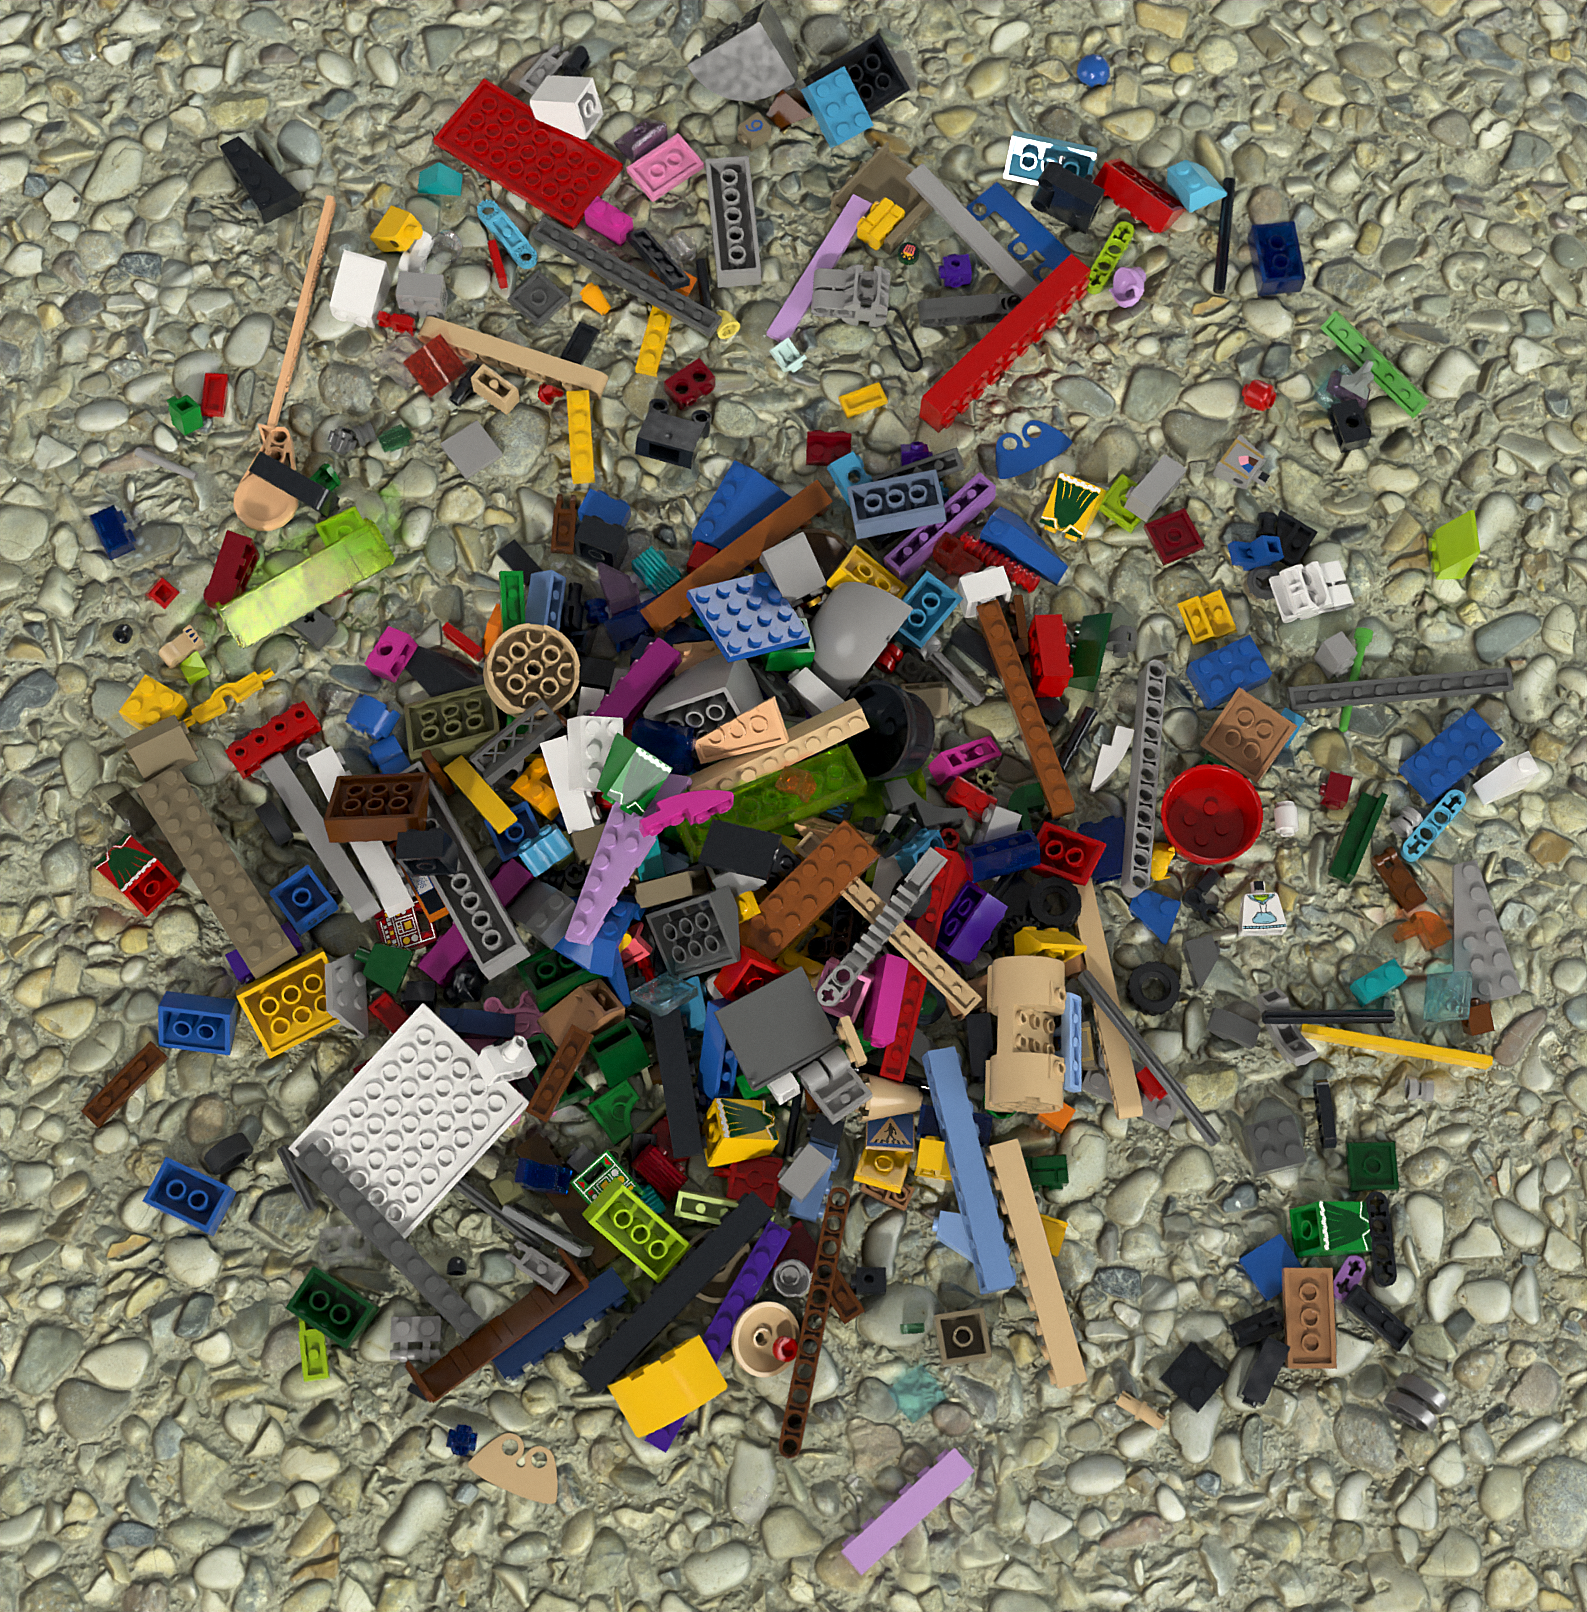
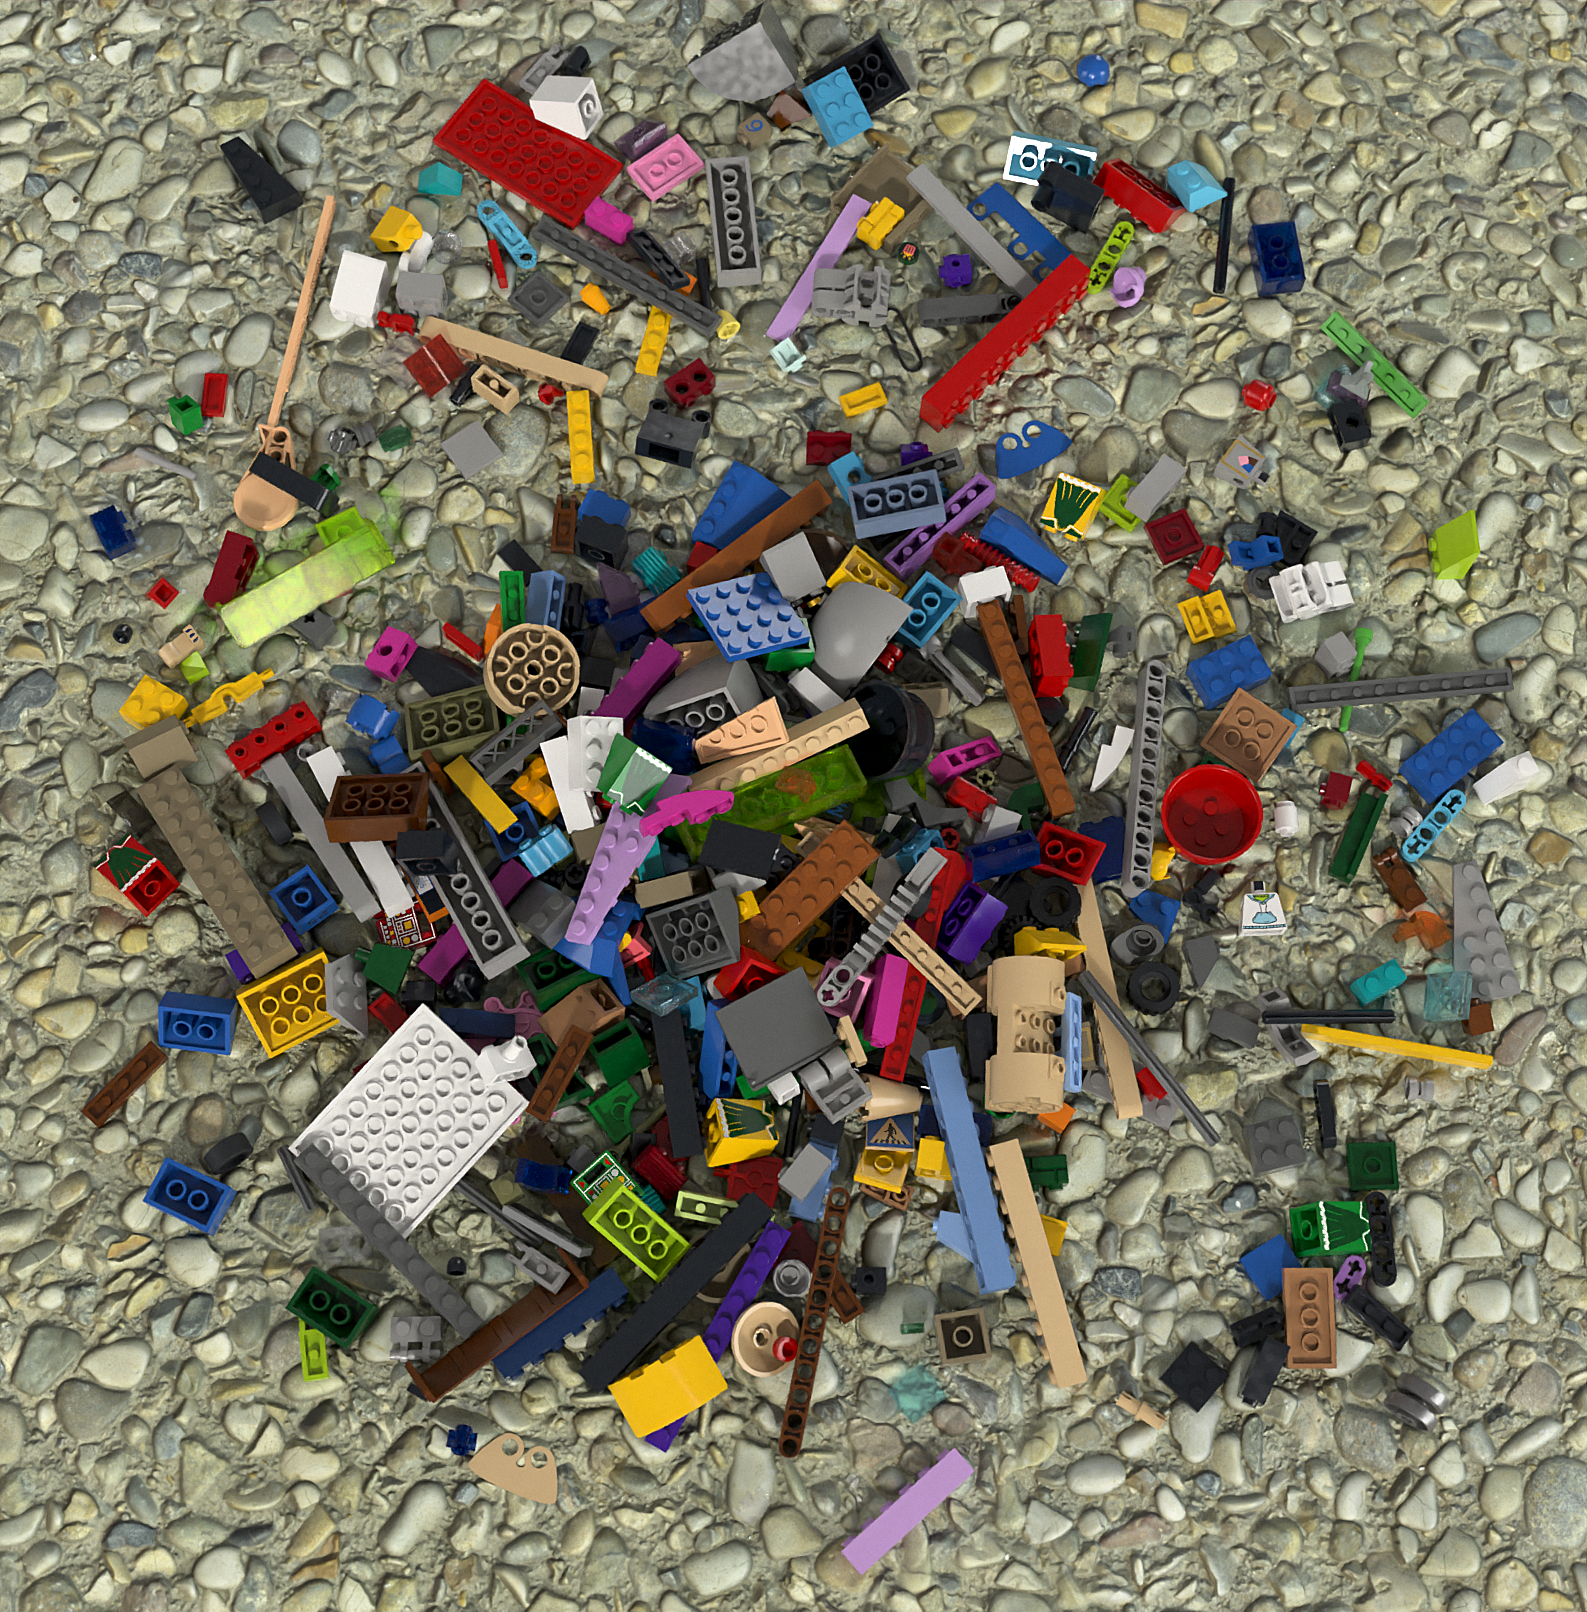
none -> dark grey piece [1110,922,1164,966]
none -> red piece [1186,545,1224,592]
none -> red piece [1355,760,1393,793]

